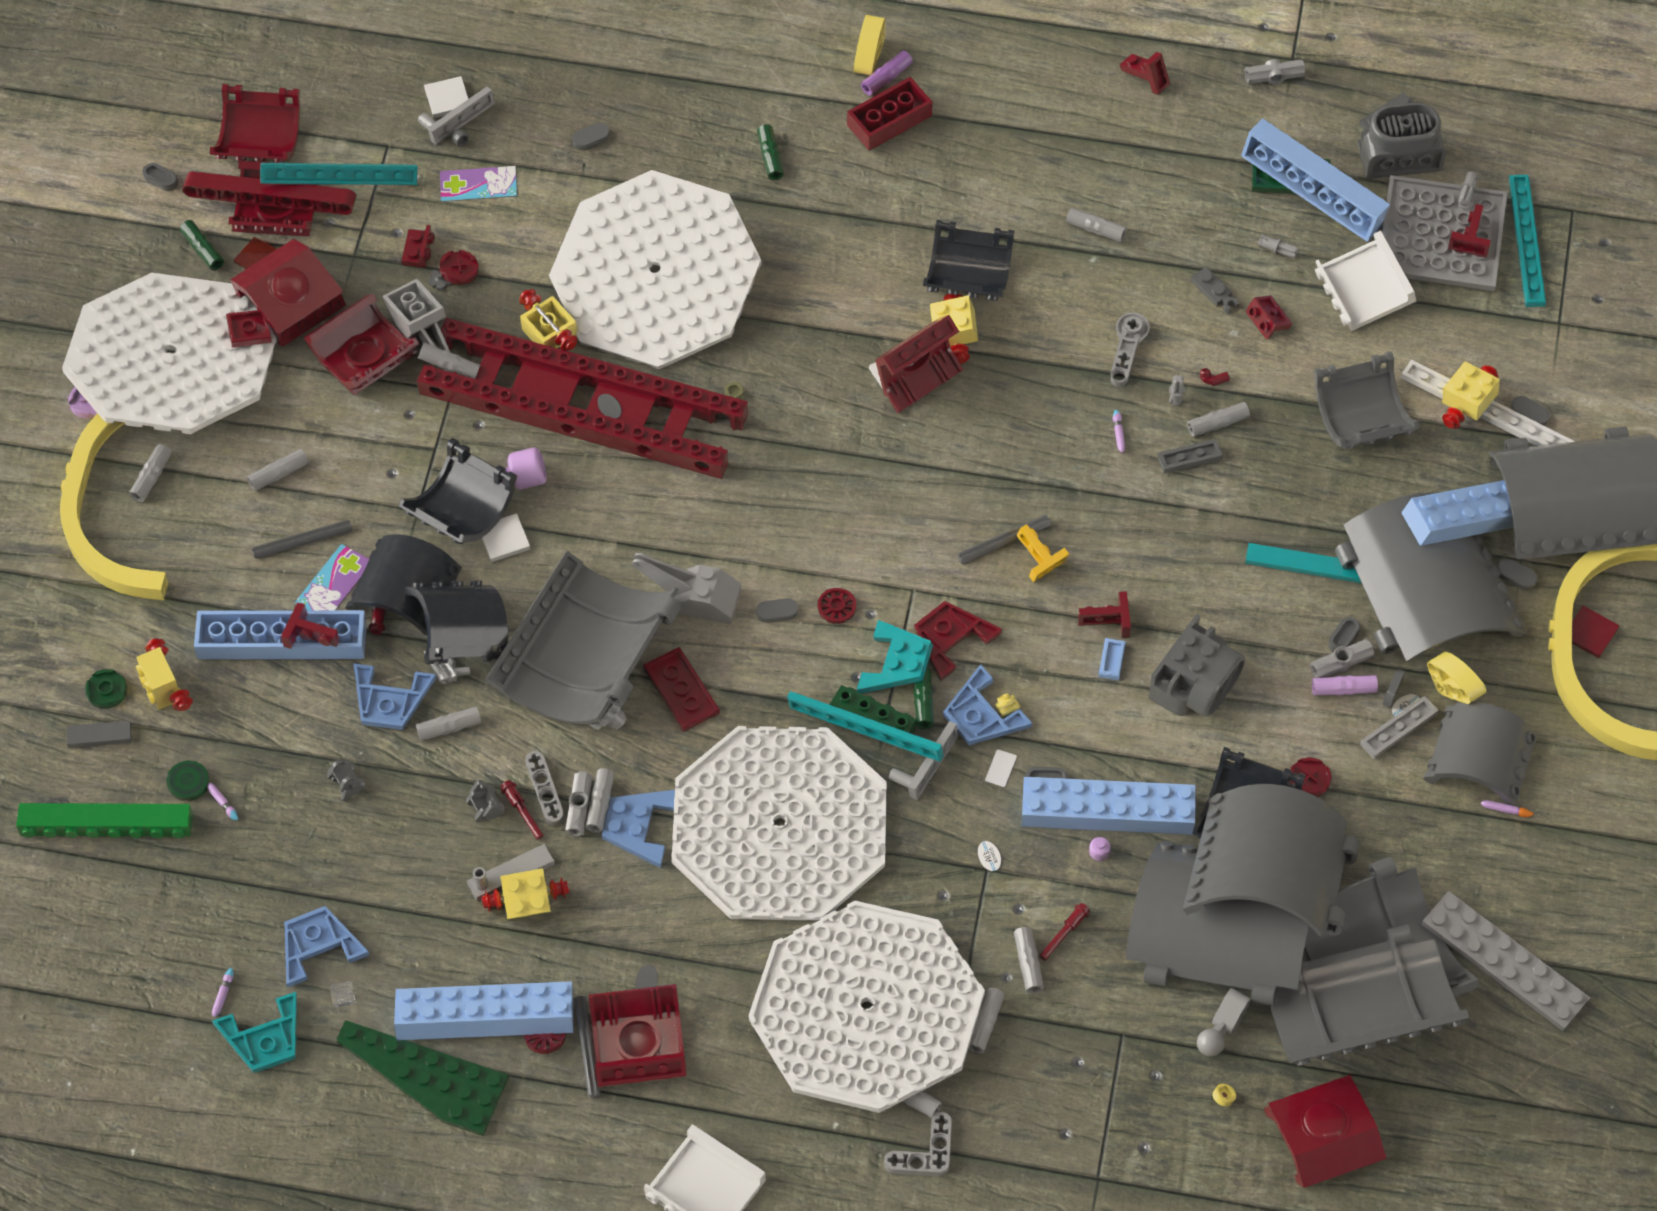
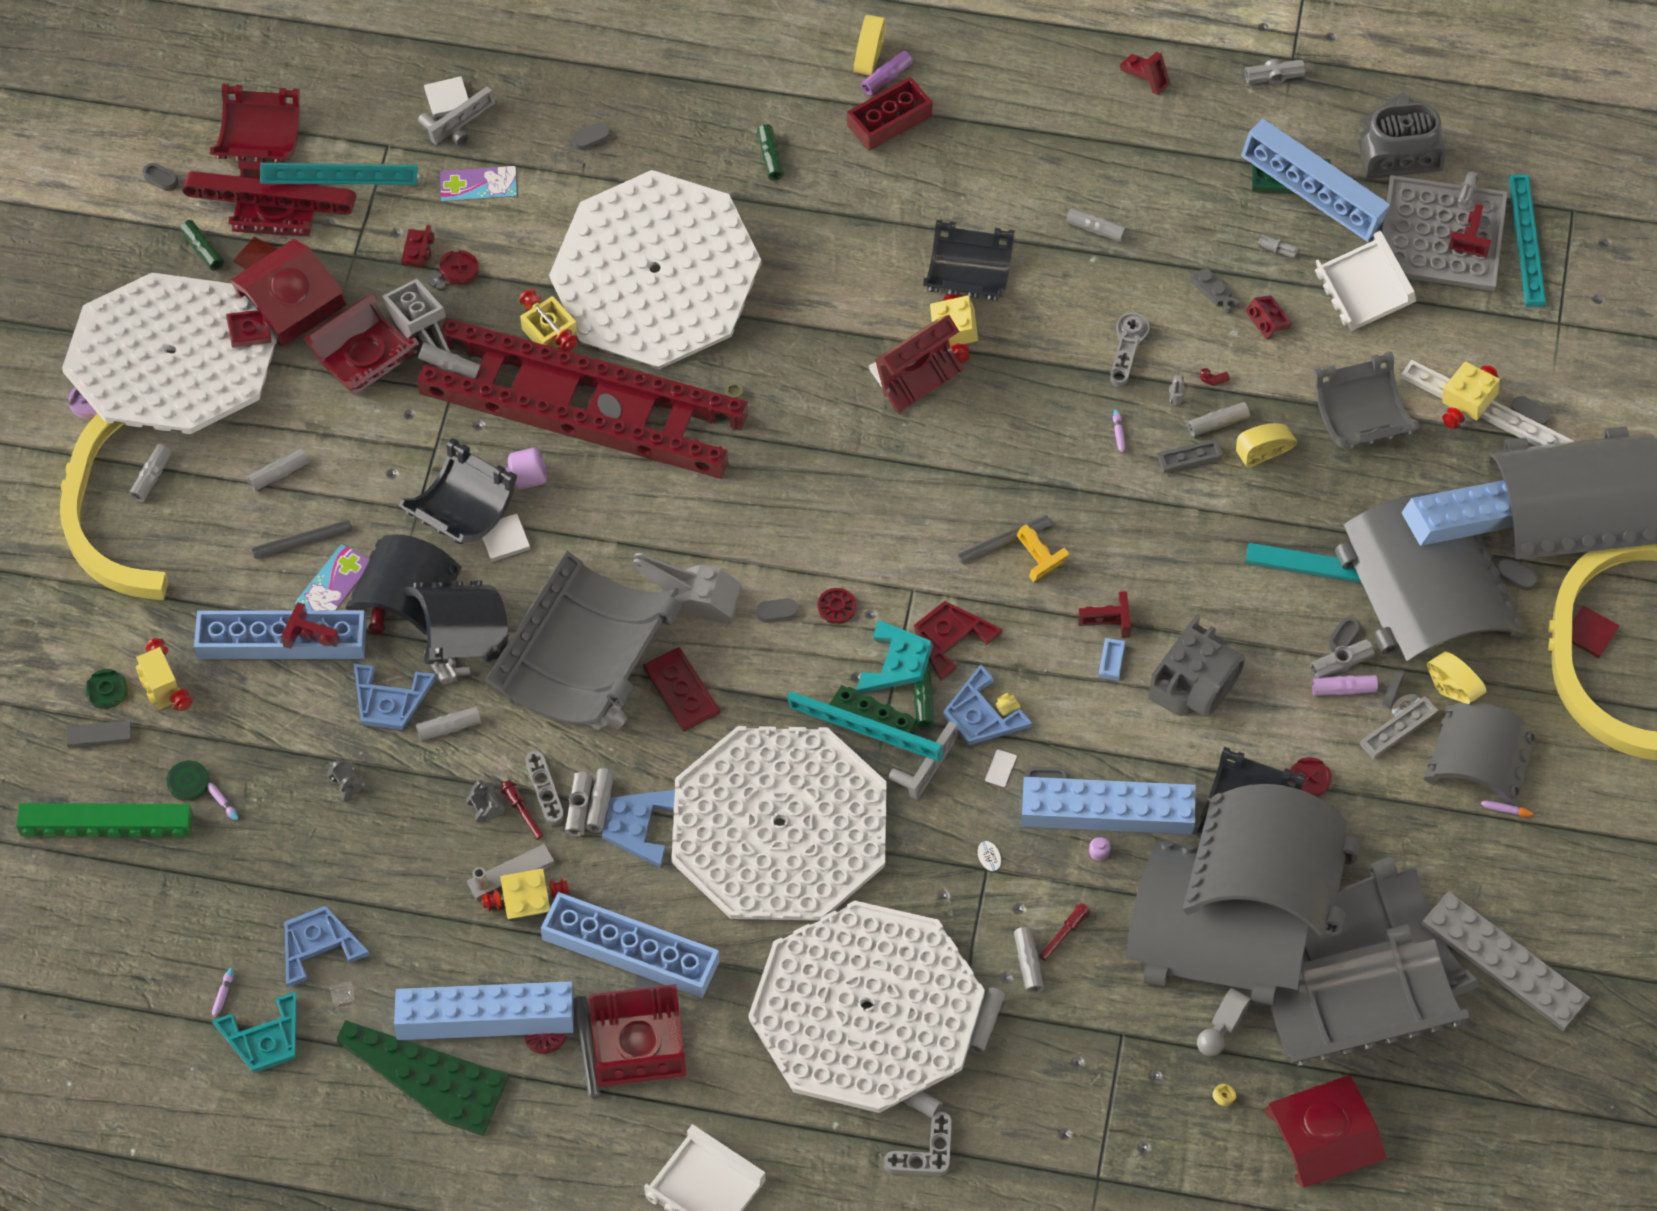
none -> light blue brick [541,892,720,999]
none -> light yellow beam [1236,423,1297,468]

